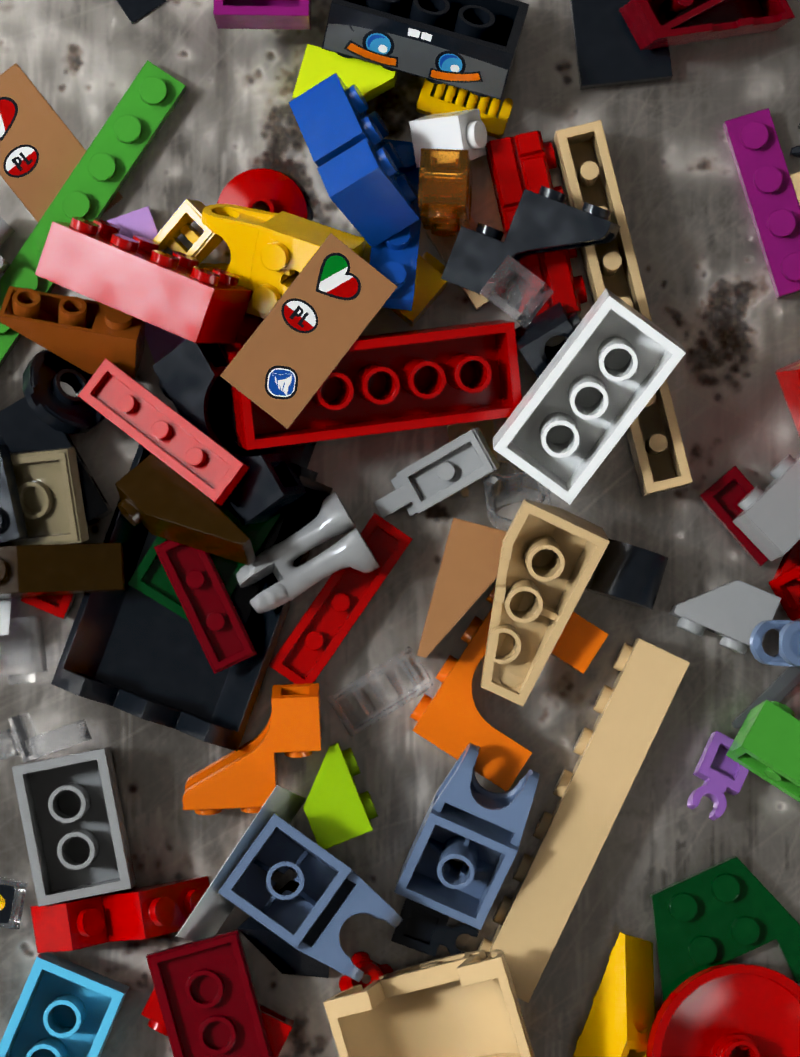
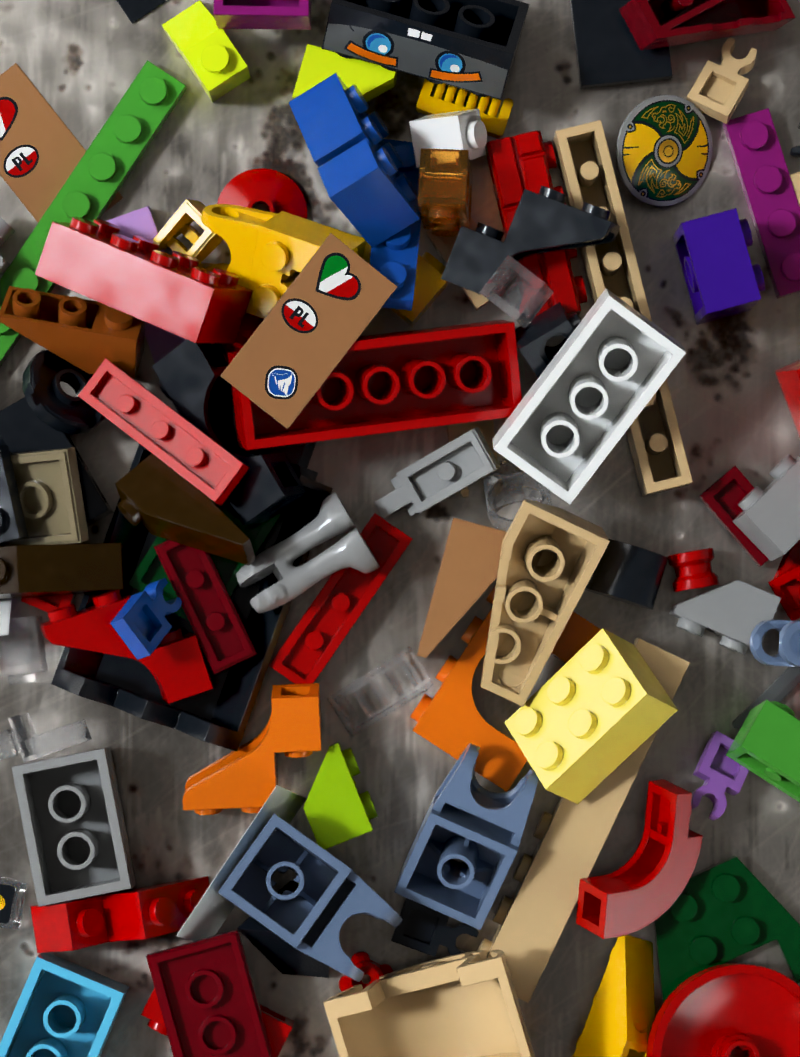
none -> red arch [40,590,213,704]
none -> blue plate [110,578,182,660]
none -> neon yellow slope [162,0,251,102]
none -> light yellow brick [504,628,678,804]
none -> red arch [576,779,703,939]
none -> shield [616,95,713,206]
none -> red wheel [667,548,719,592]
none -> dark purple brick [672,208,765,325]
none -> tan plate [686,37,757,124]

